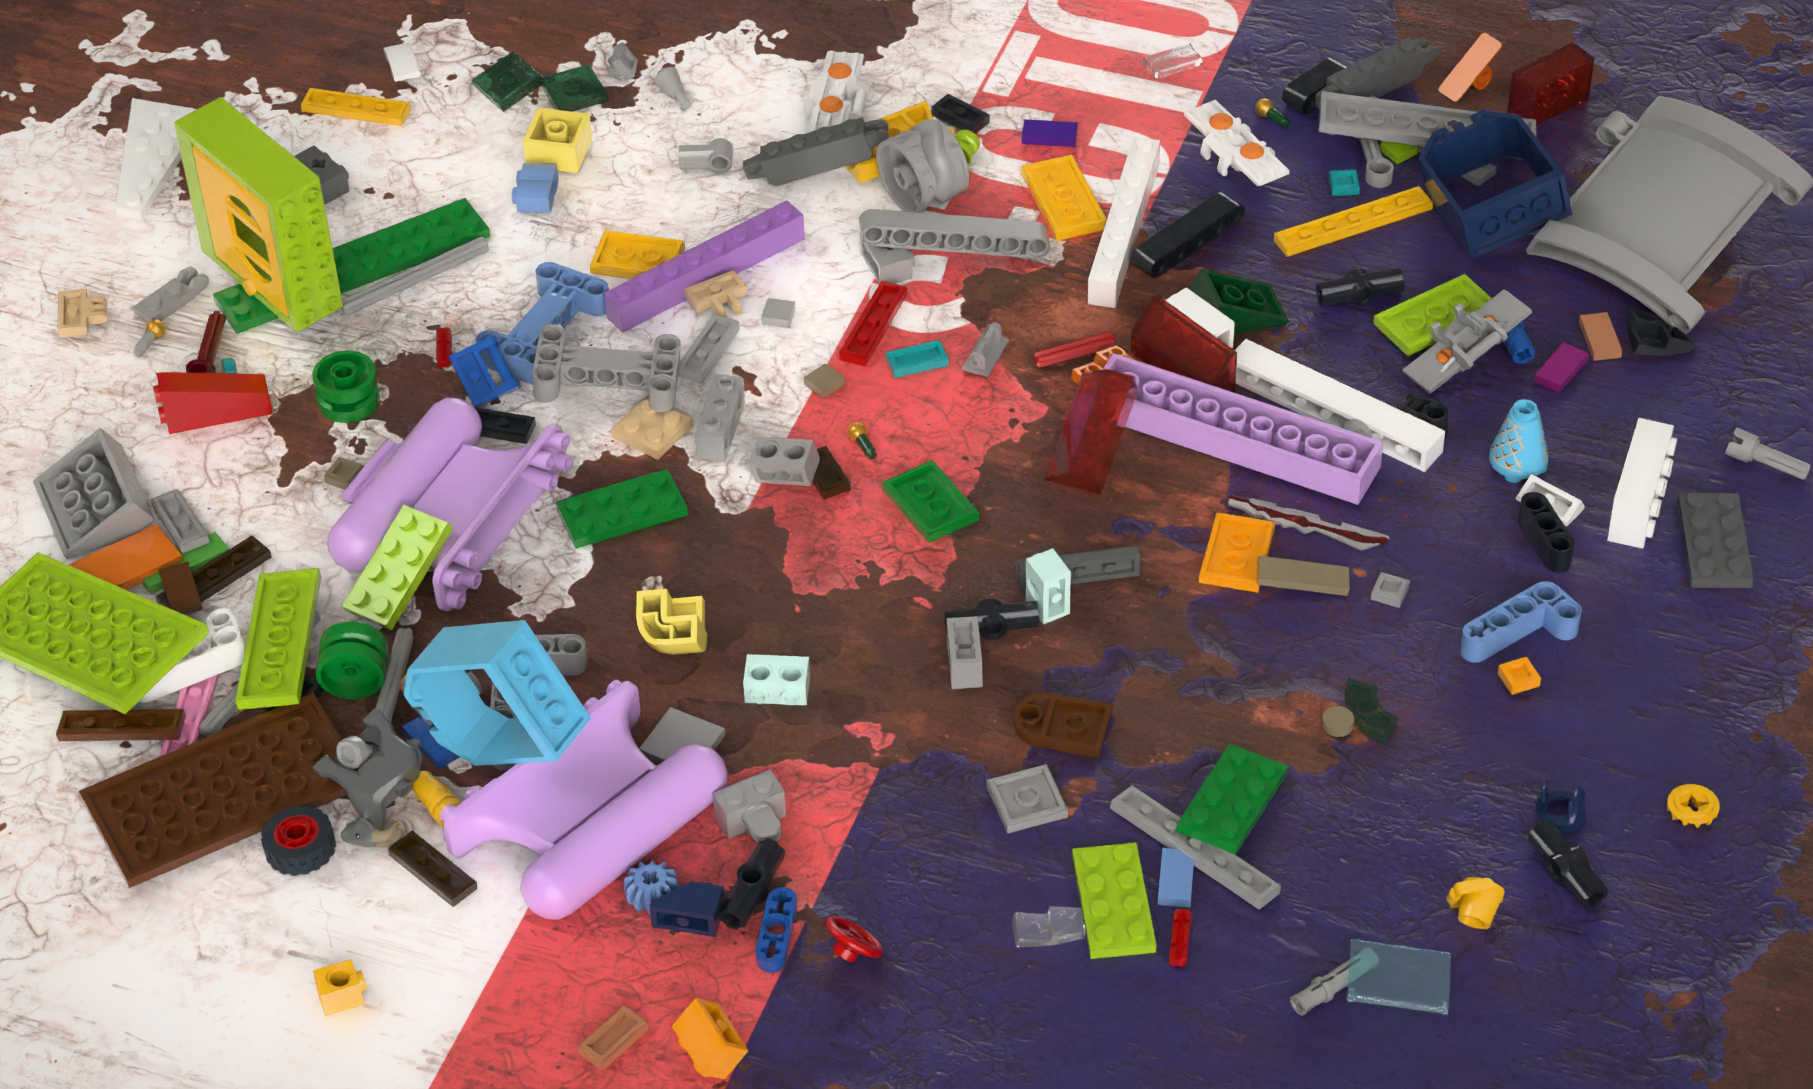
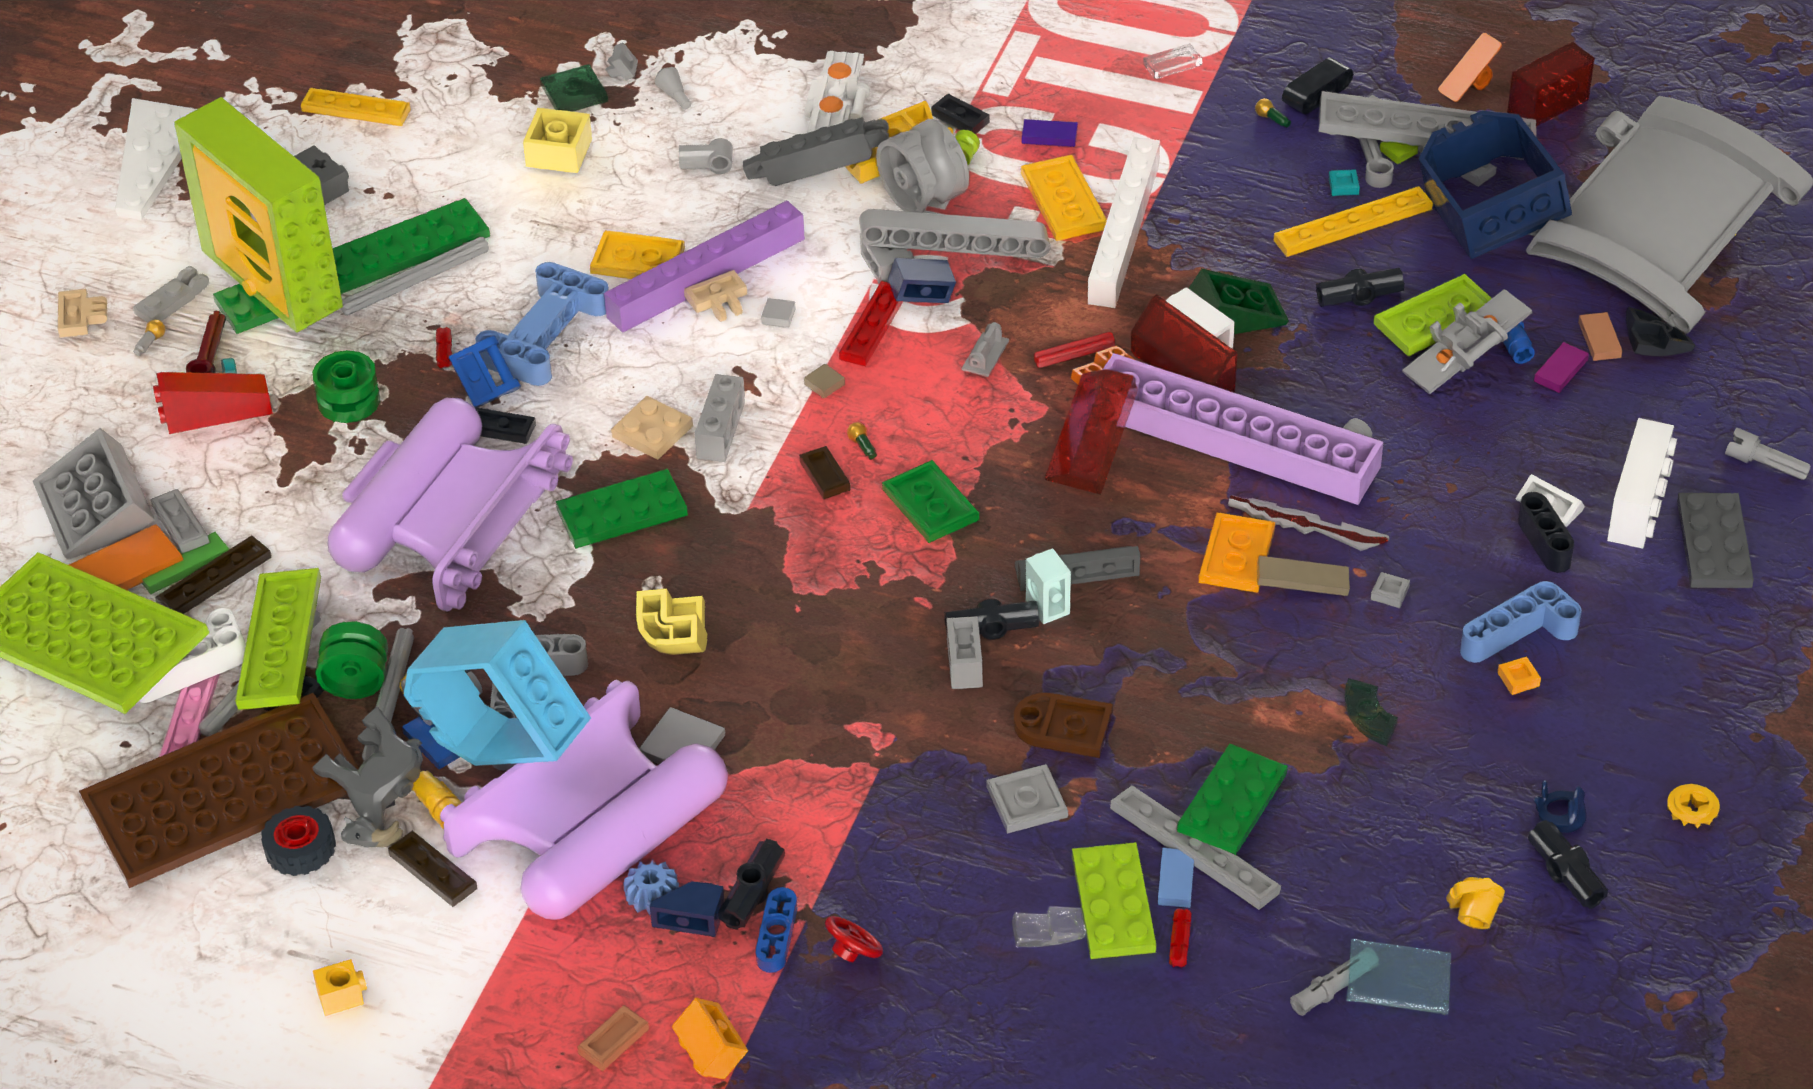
reddish brown tile [56,709,186,741] -> none
reddish brown tile [158,562,203,615] -> none
dark tan tile [324,457,364,490] -> none
light grey tile [336,736,373,769] -> none
lime plate [341,505,453,631] -> none
white slope [384,43,421,81] -> none
clear green tile [472,51,545,112] -> none
medium blue brick [512,163,559,213] -> none
light grey beam [533,324,681,412] -> none
light grey plate [678,314,740,383] -> none
light grey brick [713,769,786,844] -> none
light aqua brick [743,654,810,705] -> none
light grey brick [749,437,820,486] -> none
teal tile [886,340,949,378] -> none
black beam [1130,192,1245,278] -> none
white piece [1184,100,1289,187] -> none
white brick [1226,339,1445,472] -> none
dark grey hinge [1315,37,1439,109] -> none
dark tan tile [1322,706,1354,737] -> none
black piece [1395,391,1449,438] -> none
medium azure cone [1489,399,1548,483] -> none
none -> dark blue brick [888,258,956,303]

